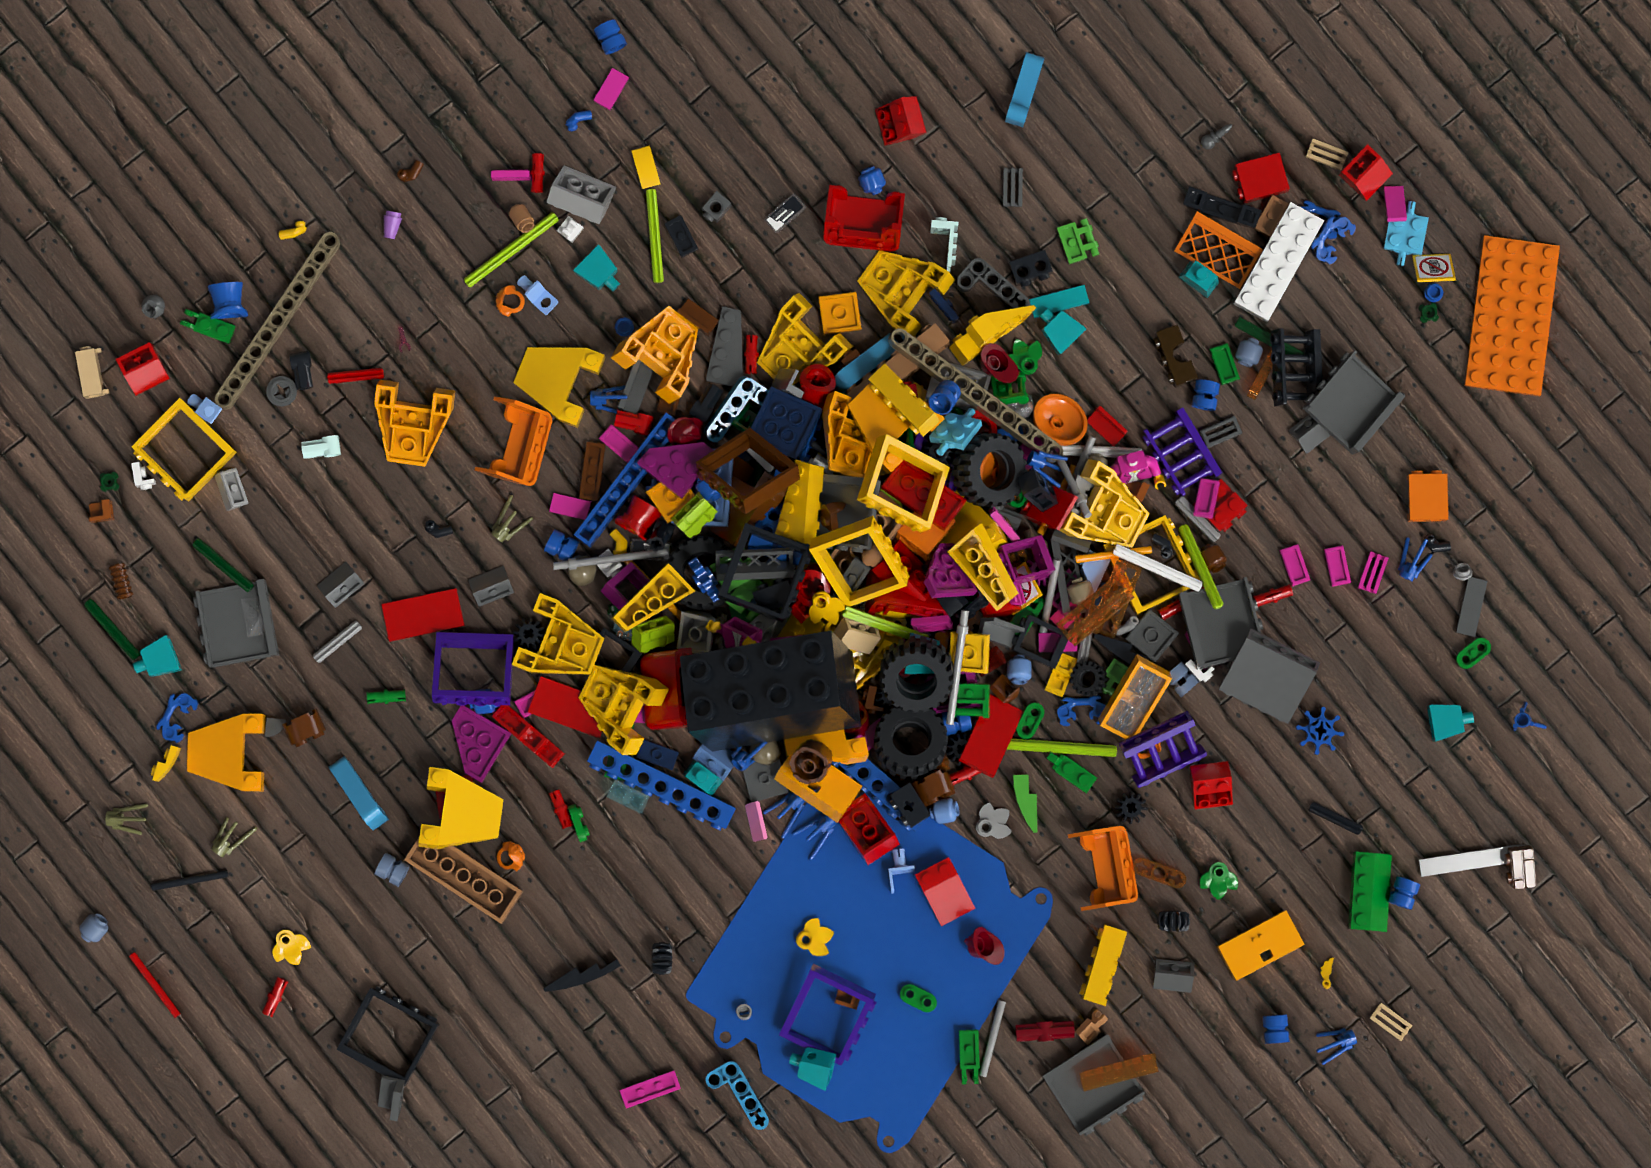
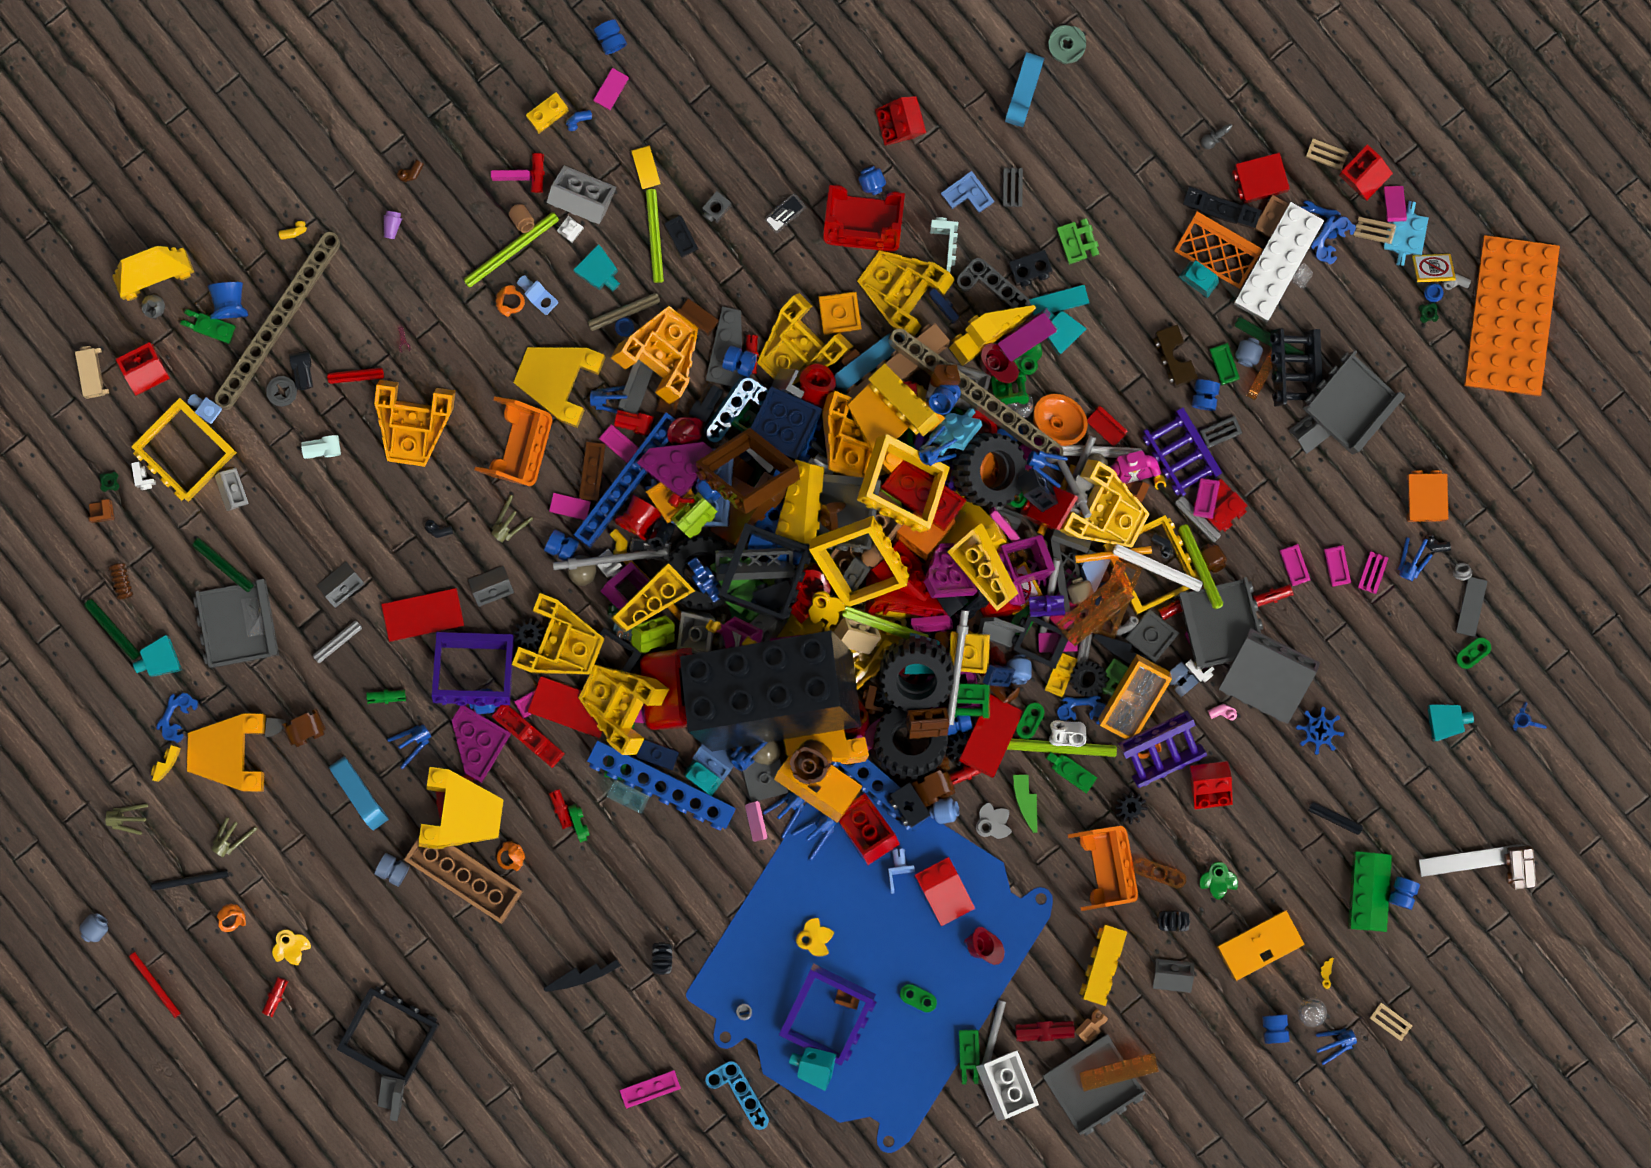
none -> yellow wedge [112,246,194,301]
none -> orange piece [217,903,246,932]
none -> blue plant [387,724,432,769]
none -> yellow brick [526,92,569,134]
none -> dark tan axle [588,293,660,331]
none -> red hand [667,493,695,508]
none -> blue wheel [723,345,757,377]
none -> reddish brown brick [906,707,949,739]
none -> blue plant [919,425,957,466]
none -> reddish brown plate [931,364,961,387]
none -> medium blue plate [941,171,994,213]
none -> white brick [976,1051,1039,1121]
none -> dark blue plate [982,665,1016,687]
none -> magenta panel [998,308,1057,361]
none -> dark purple hips [1029,595,1065,617]
none -> sand green plate [1048,25,1086,64]
none -> white piece [1049,720,1086,747]
none -> bright pink arm [1208,704,1237,720]
none -> clear slope [1292,263,1313,289]
none -> clear hair [1298,996,1327,1028]
none -> tan tile [1354,217,1396,244]
none -> light grey arm [1442,274,1471,290]

